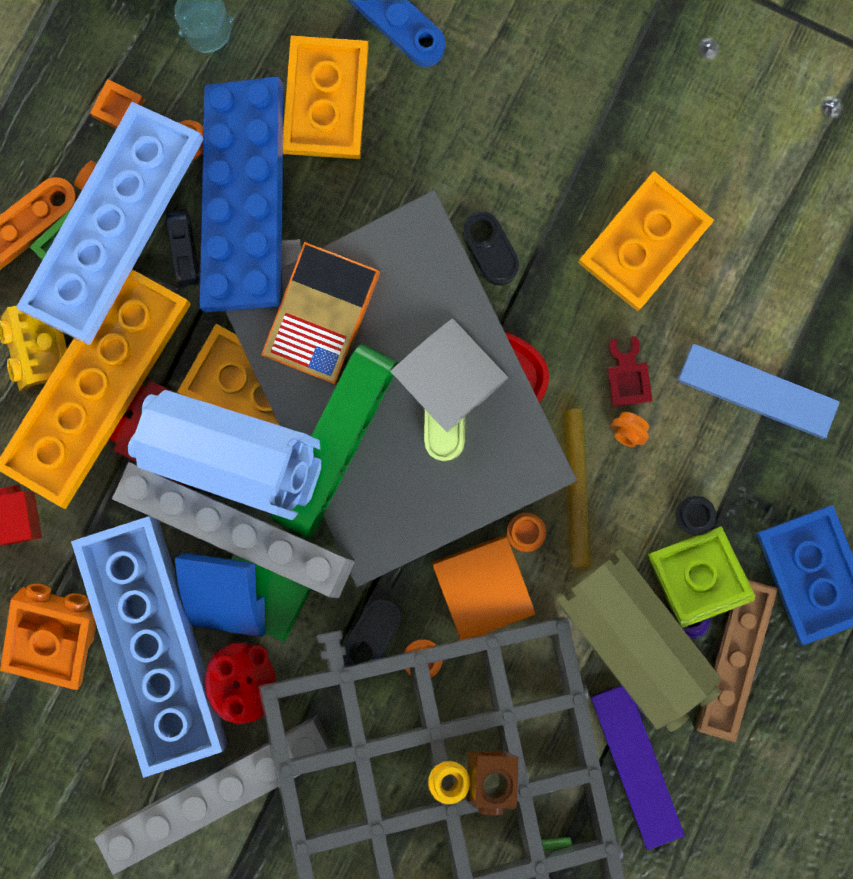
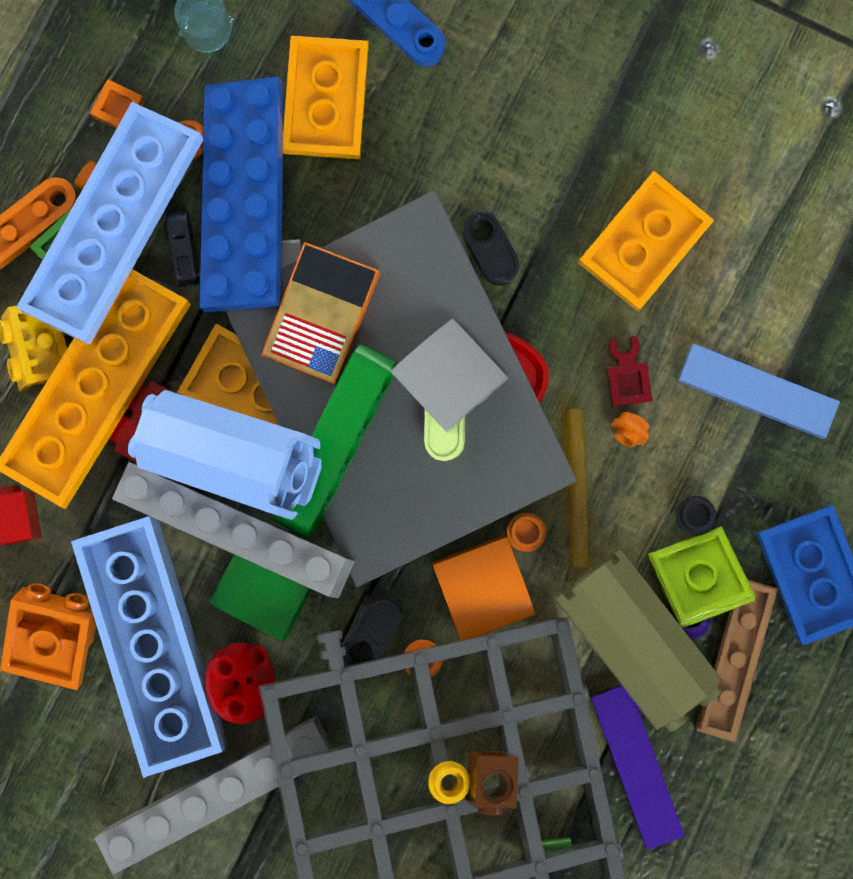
blue slope [175,553,266,637] -> none

